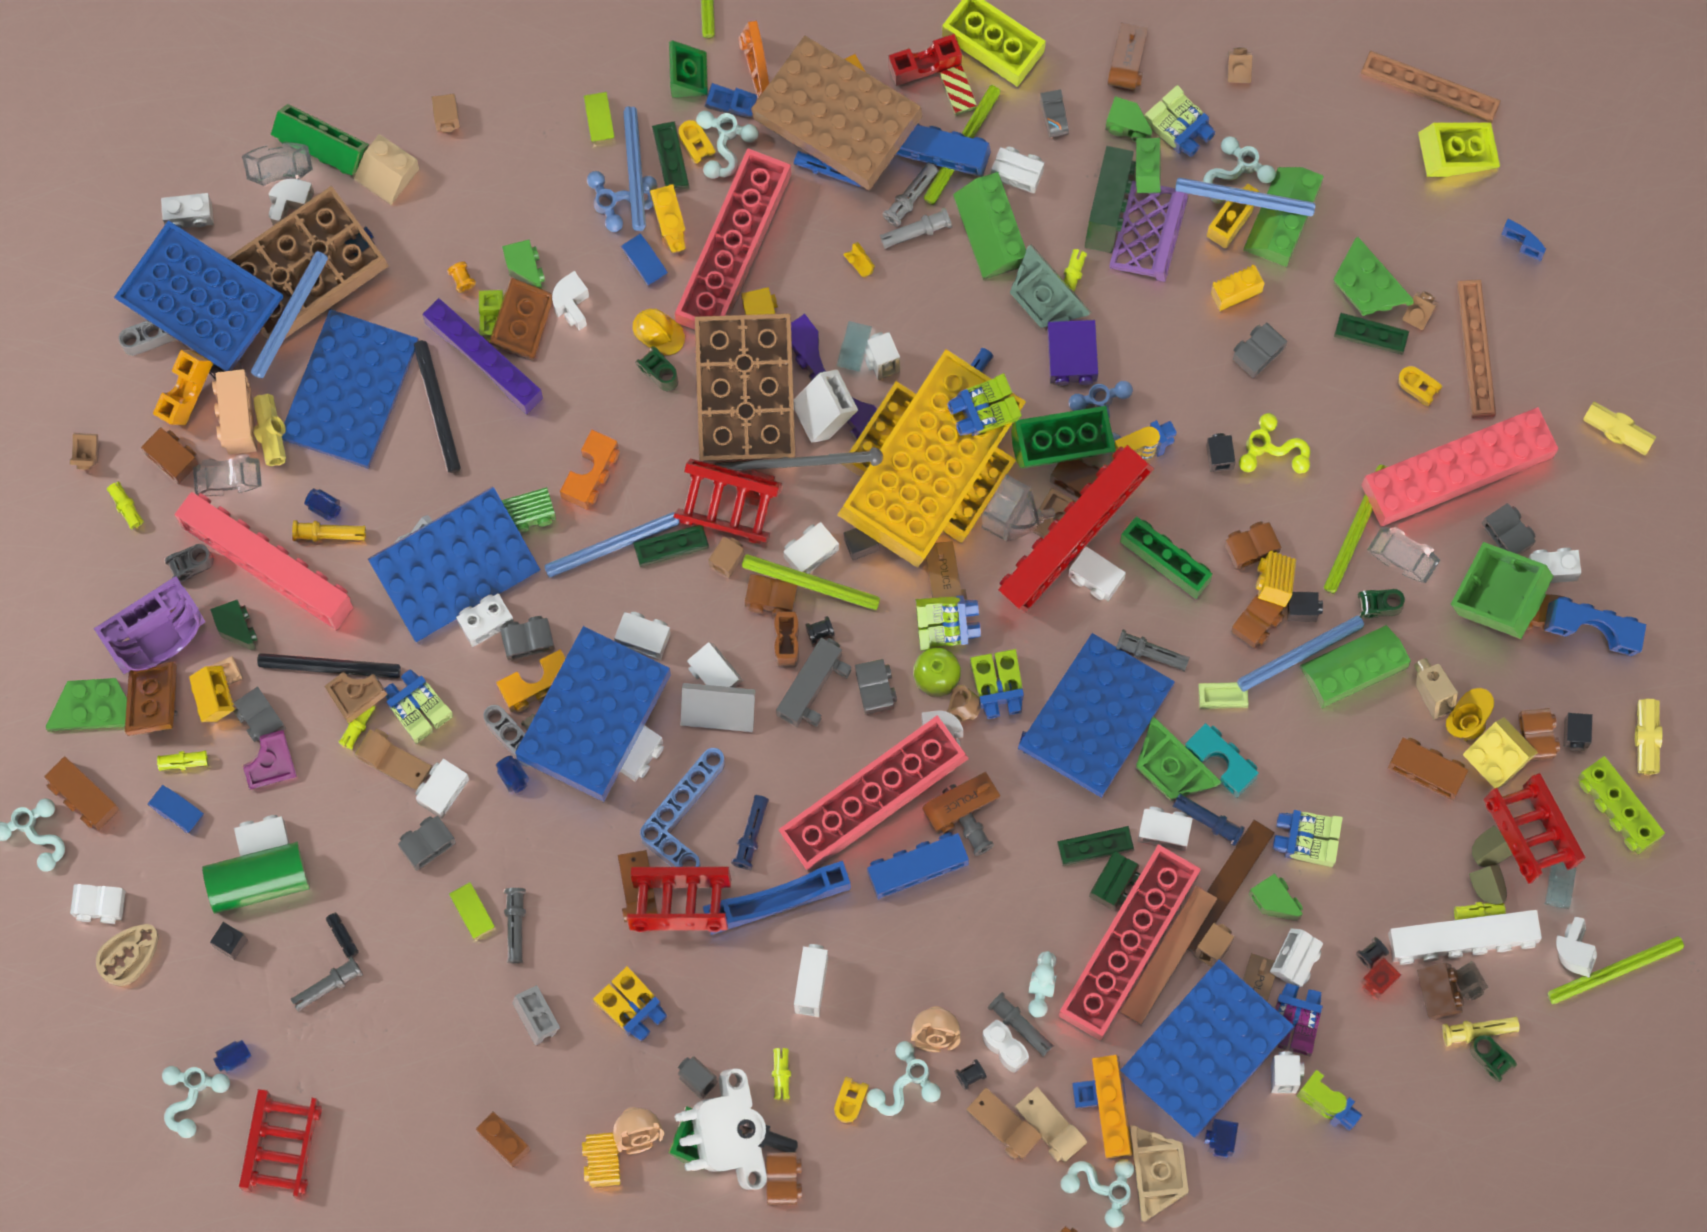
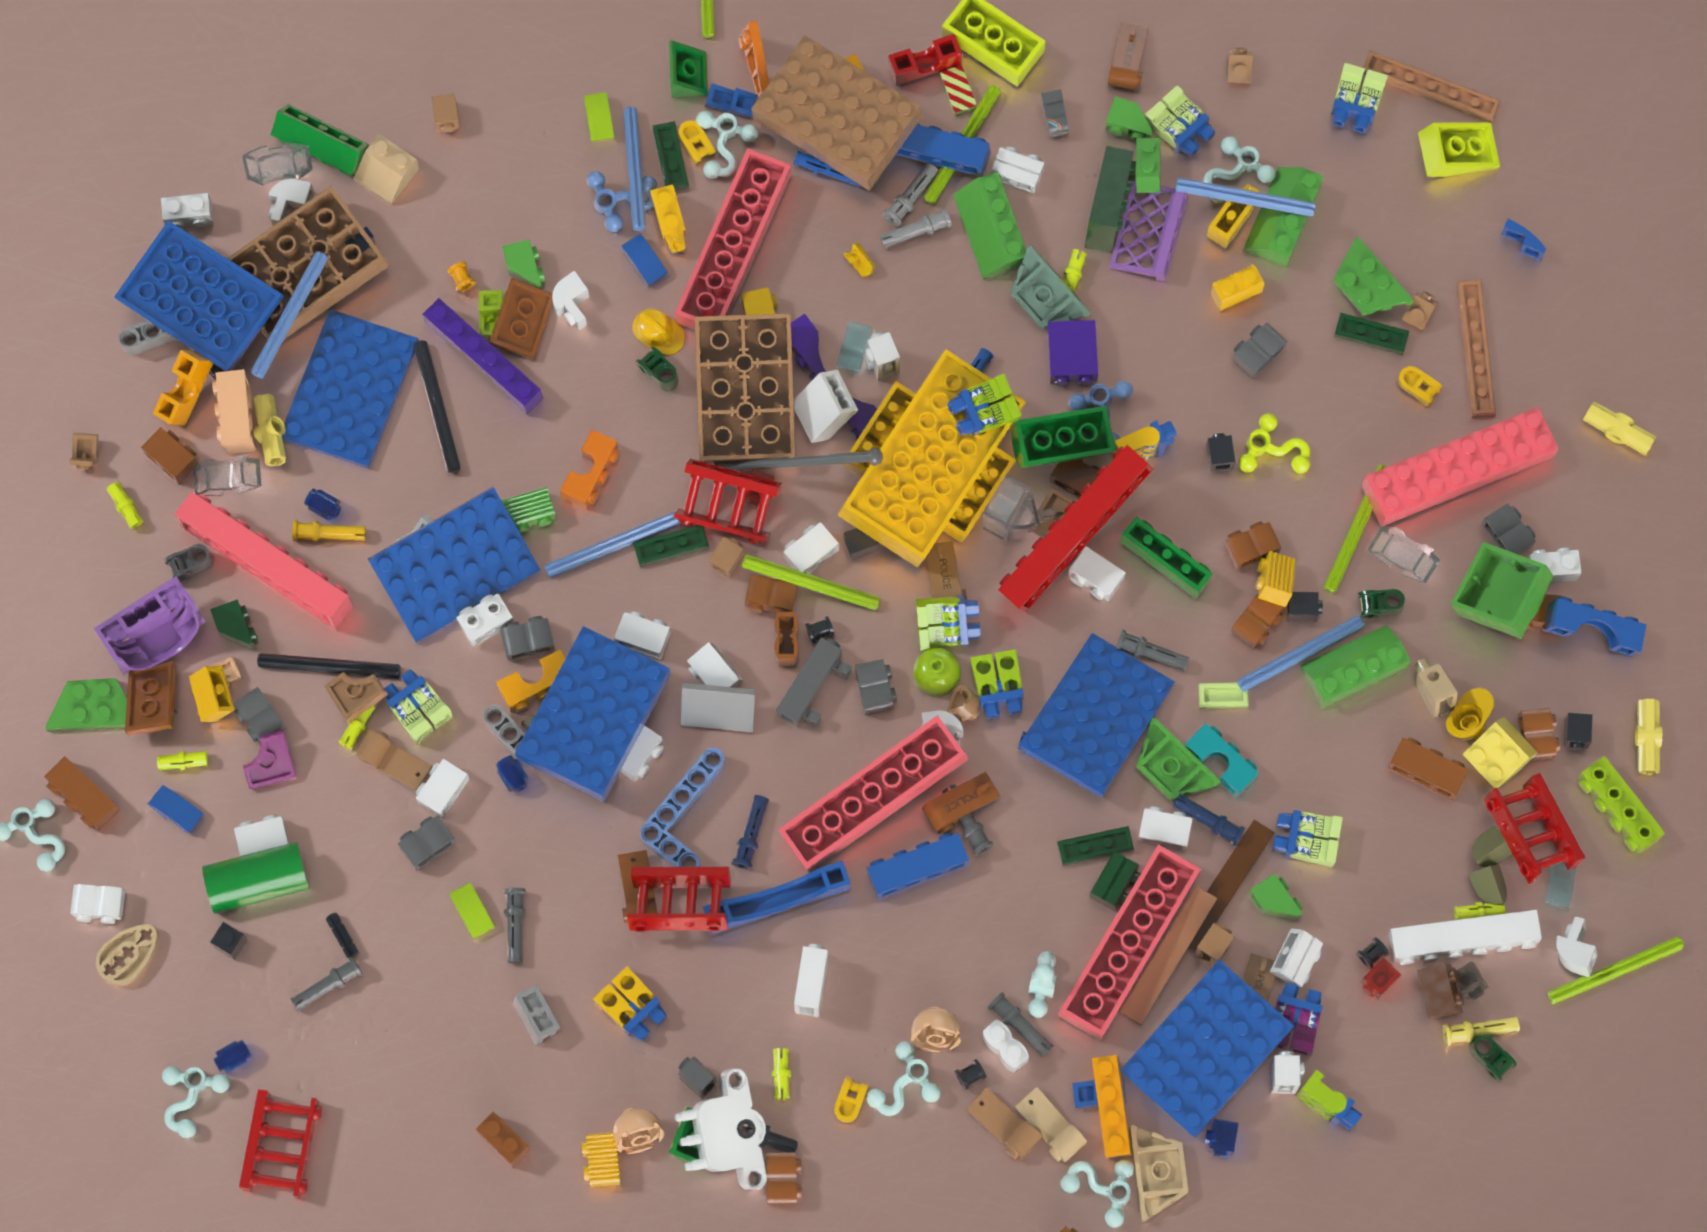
none -> hips [1331,63,1388,134]

